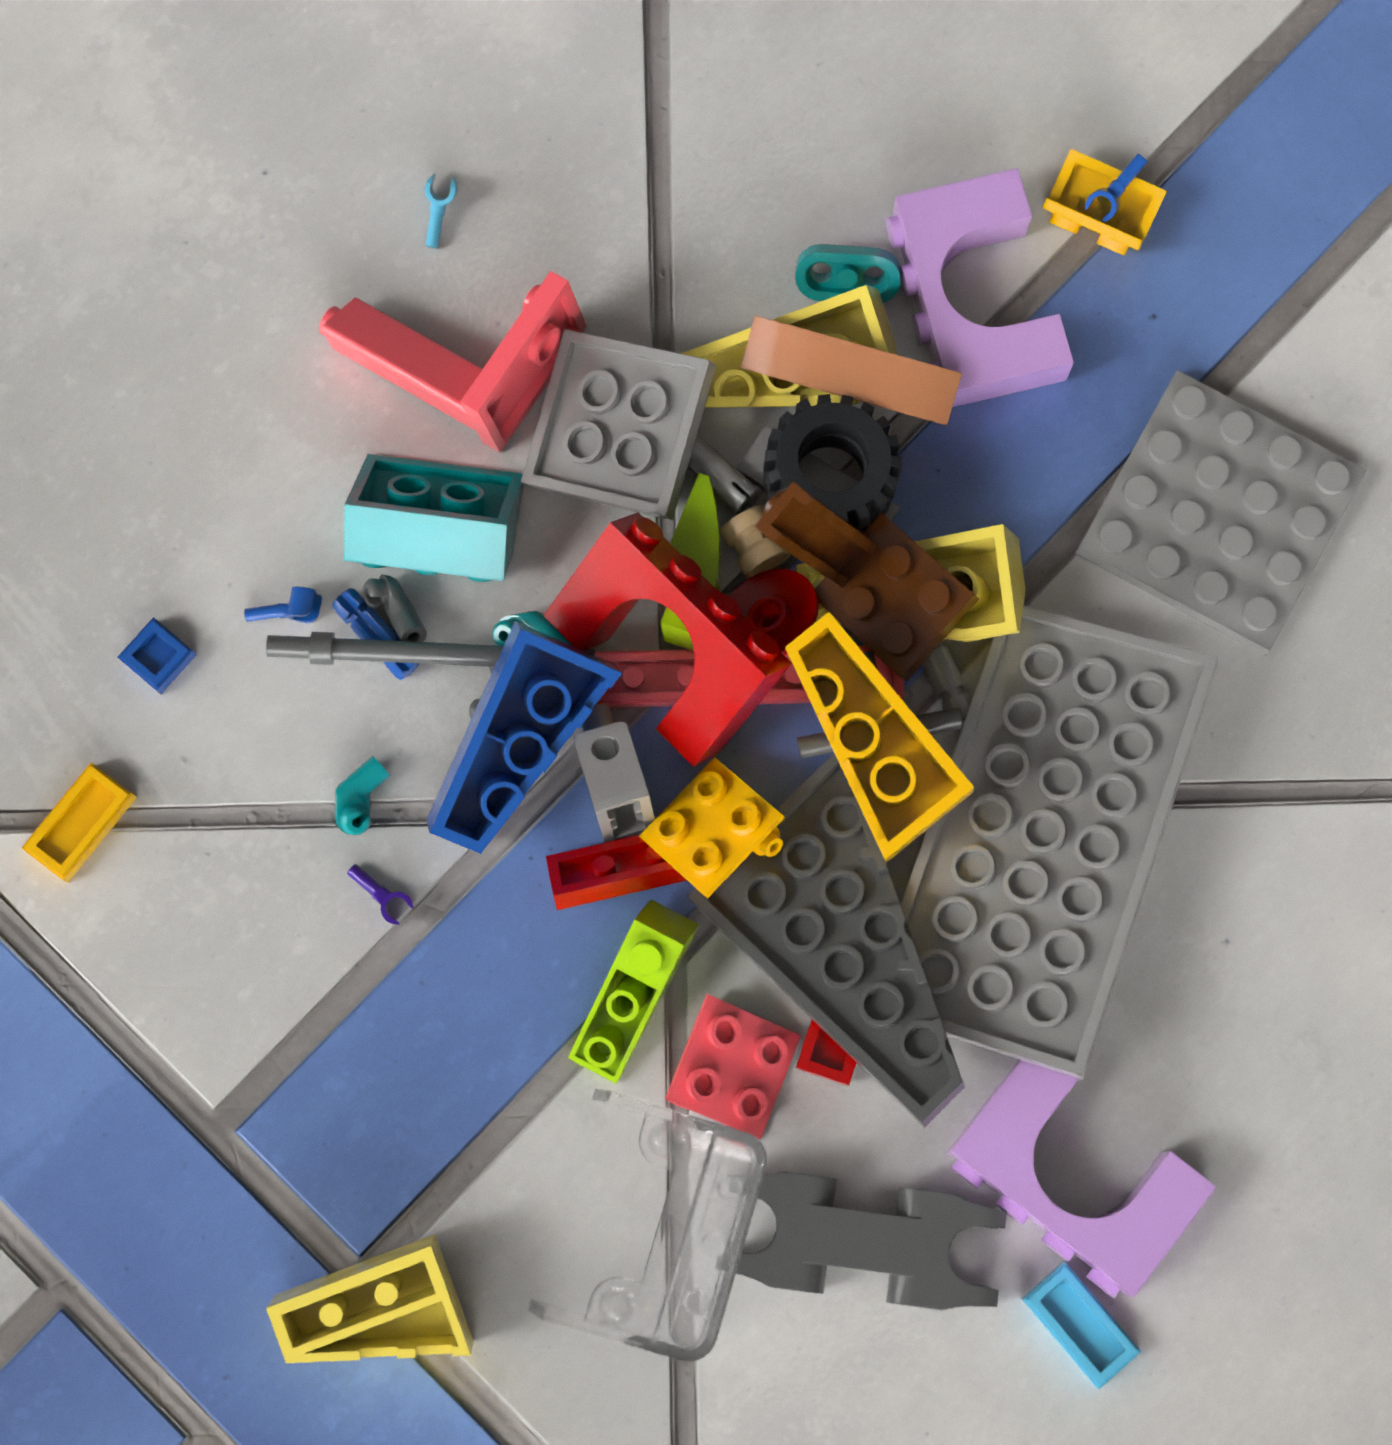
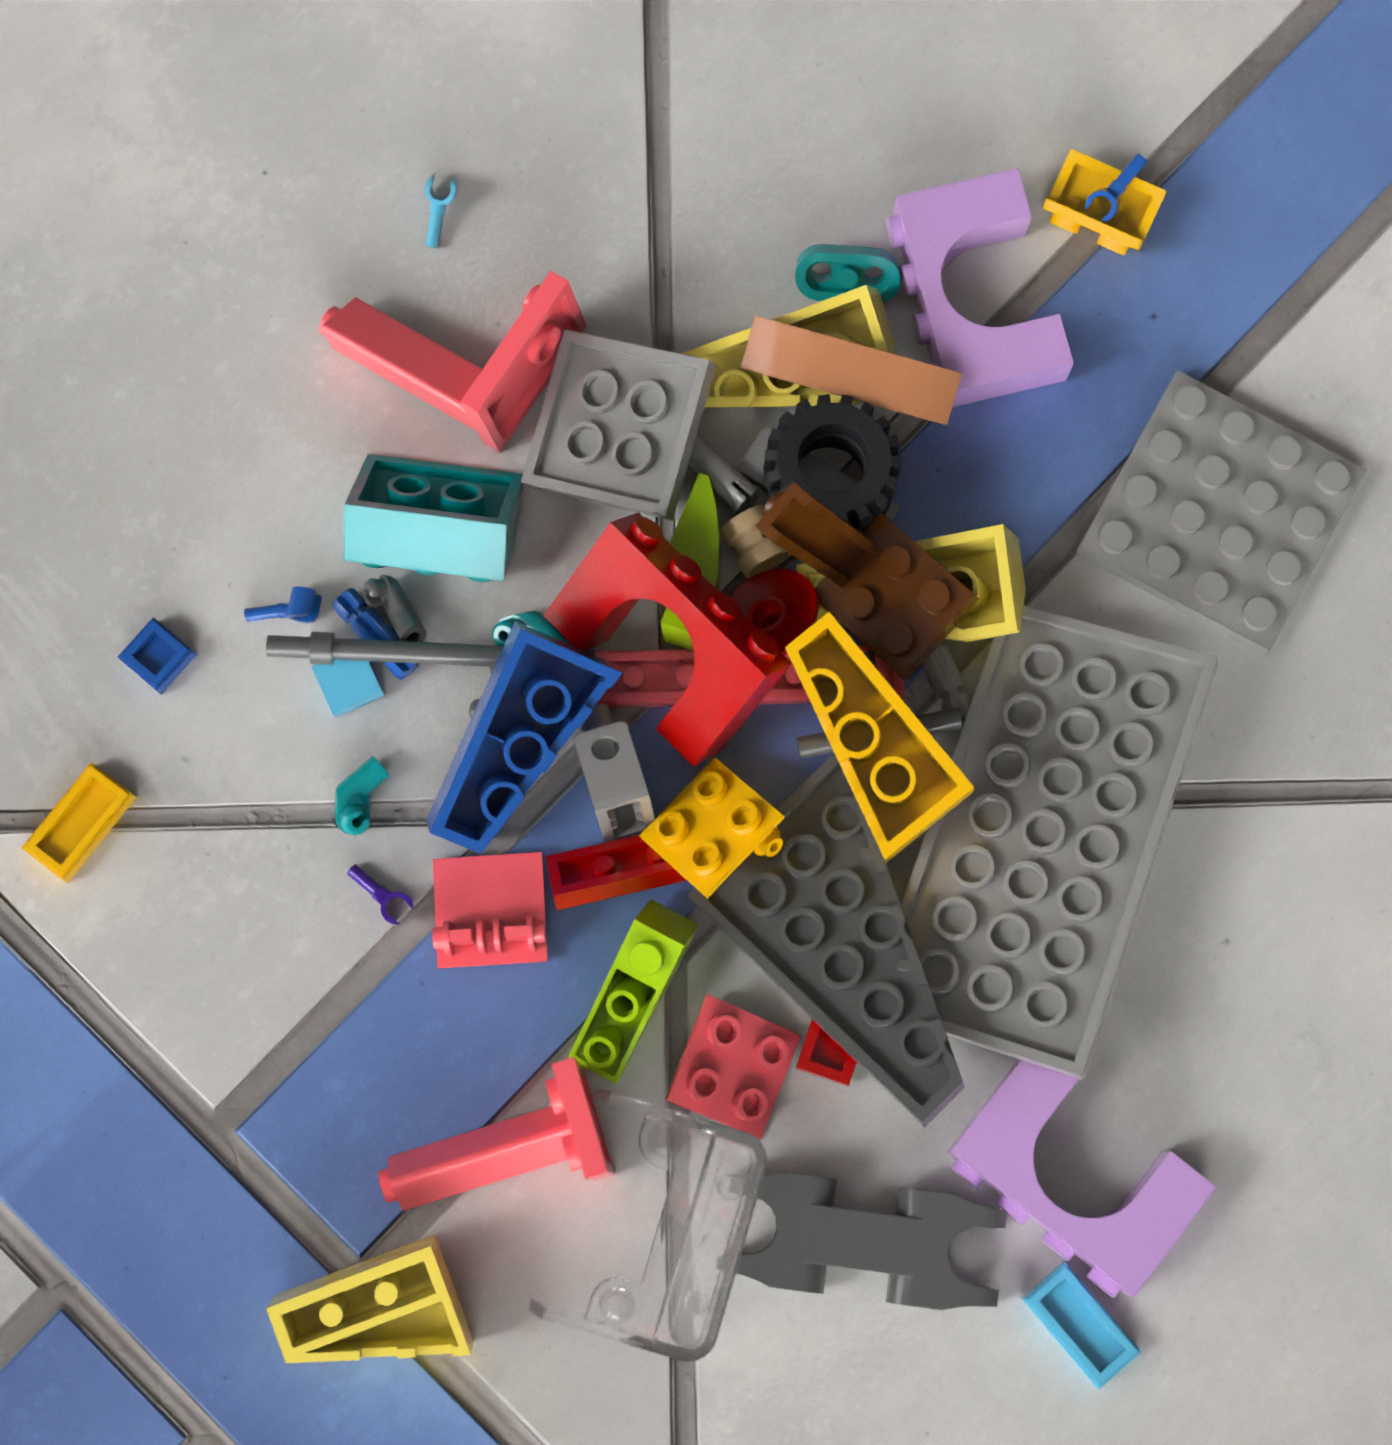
none -> medium azure tile [311,660,385,718]
none -> coral piece [378,1057,615,1211]
none -> coral hinge [432,852,548,969]

